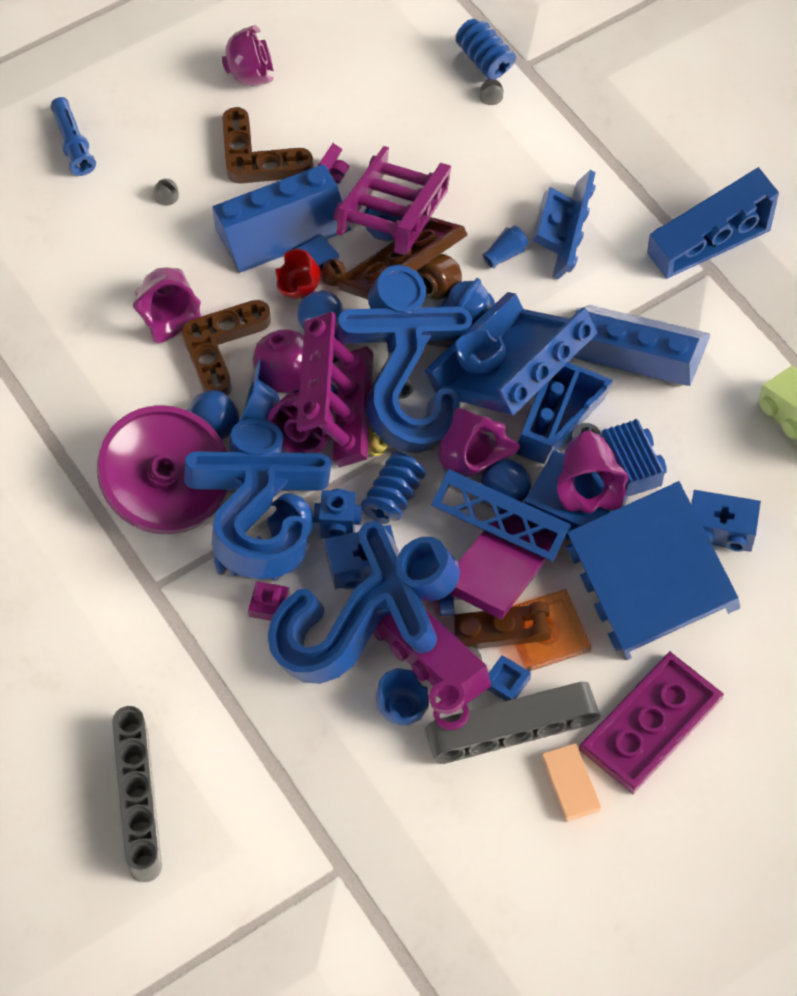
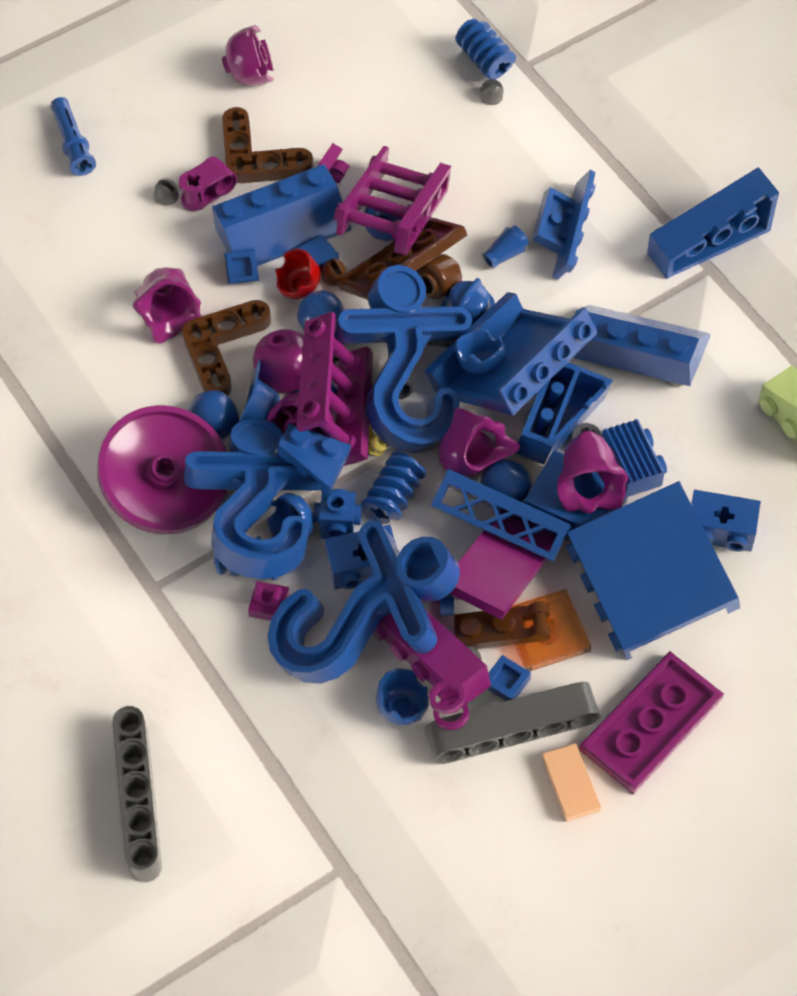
none -> magenta piece [179,156,238,211]
none -> blue tile [224,249,259,284]
none -> blue wing [277,423,352,495]

